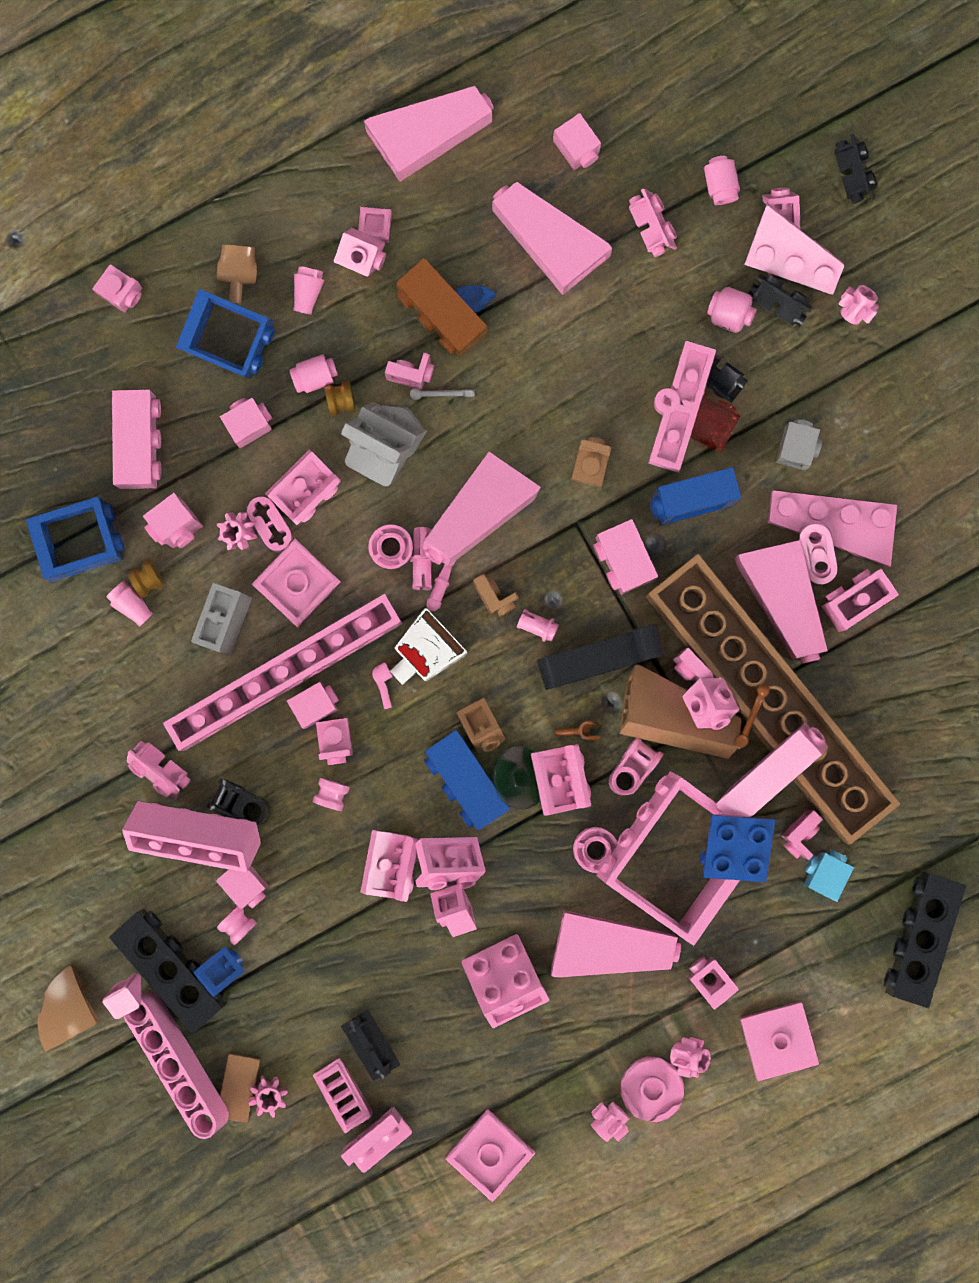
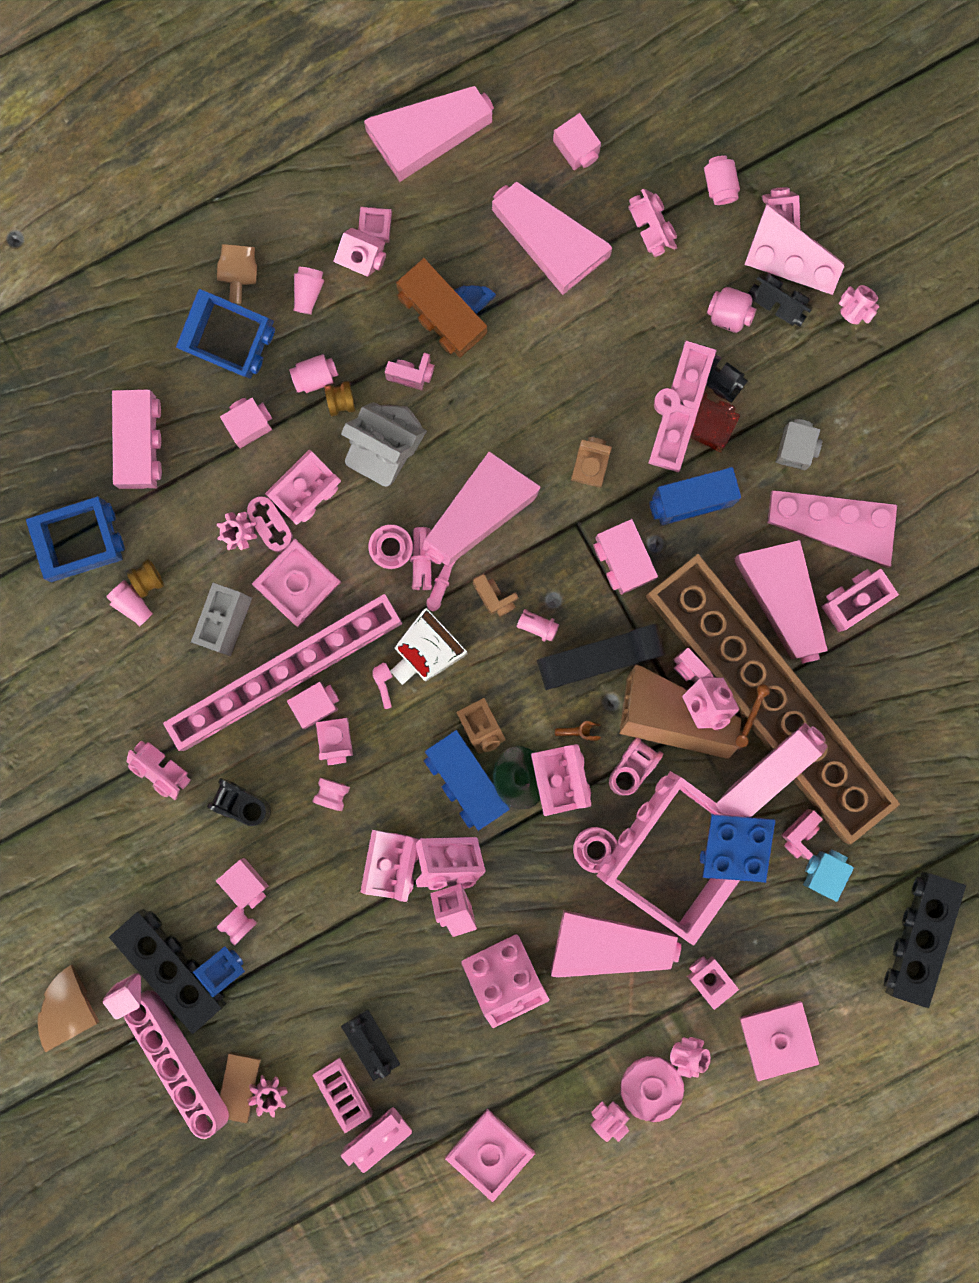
bright pink bracket [92,264,143,313] -> none
bright pink brick [122,801,261,873] -> none
bright pink brick [143,493,203,549] -> none
light grey hinge [410,388,475,400] -> none
bright pink plate [799,521,837,584] -> none
black hinge [834,134,878,204] -> none

